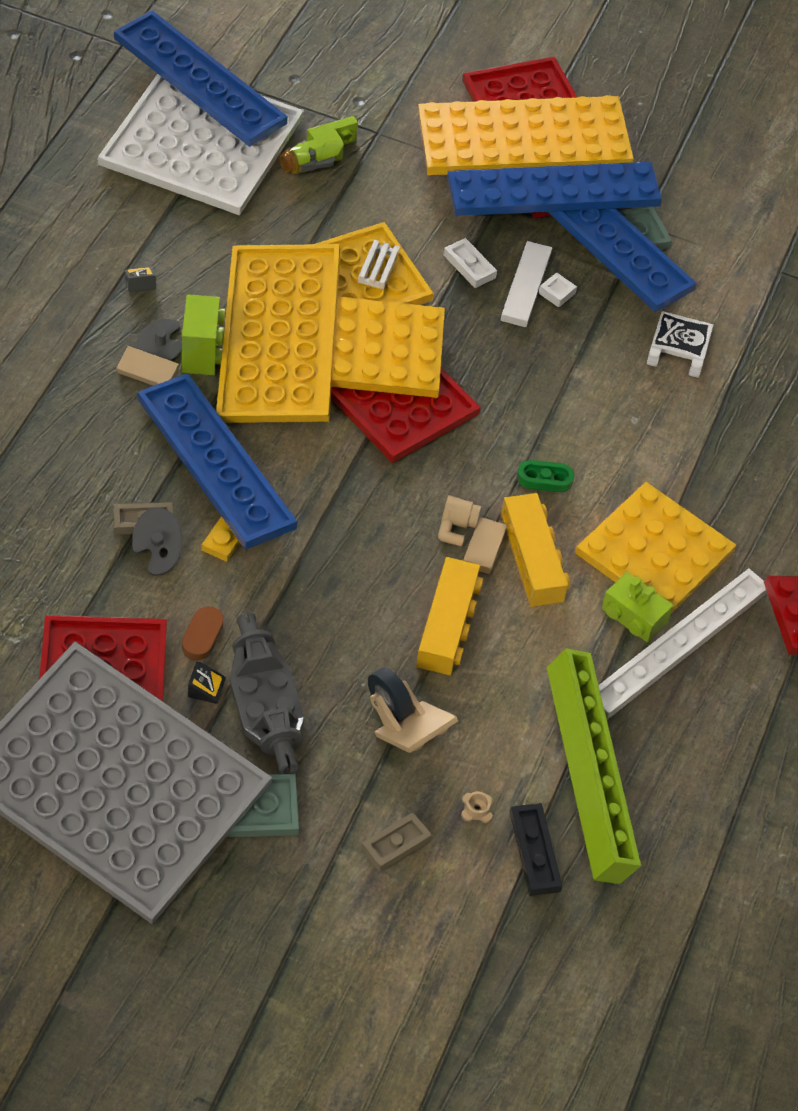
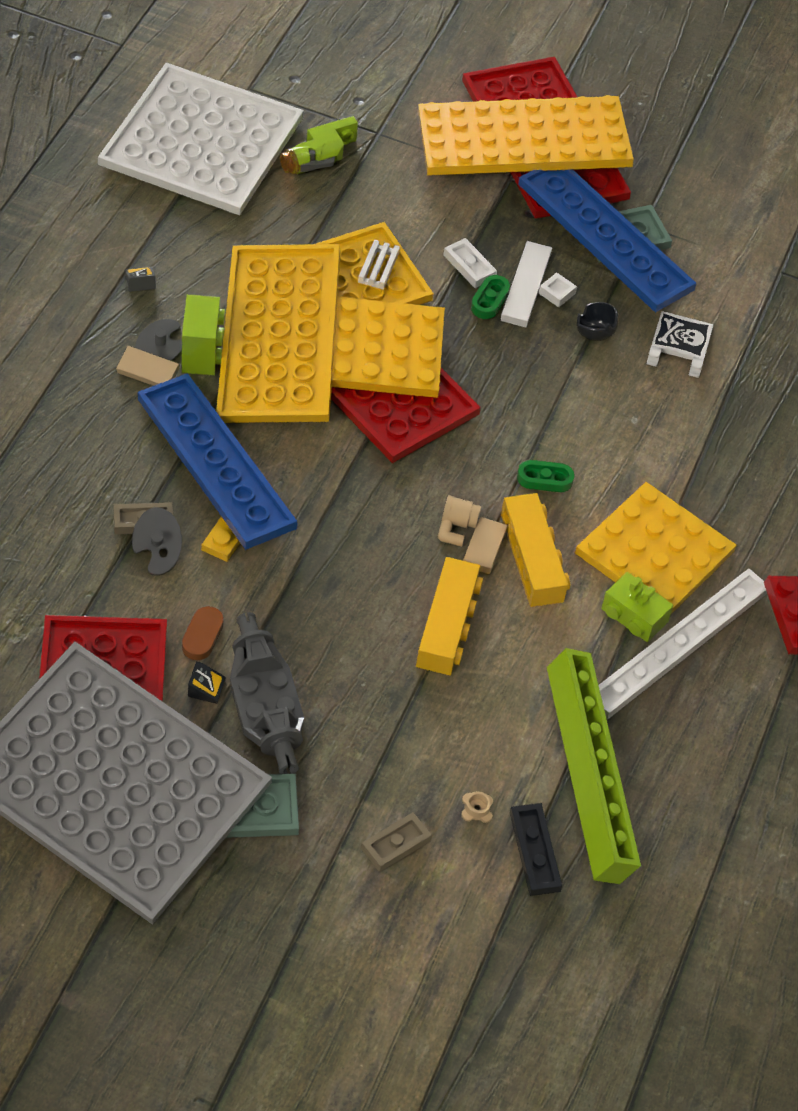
blue plate [114,10,288,147] -> none
tan plate [368,667,458,753] -> none
blue plate [447,162,662,216] -> none
none -> green plate [471,275,510,319]
none -> black hair [577,302,618,341]

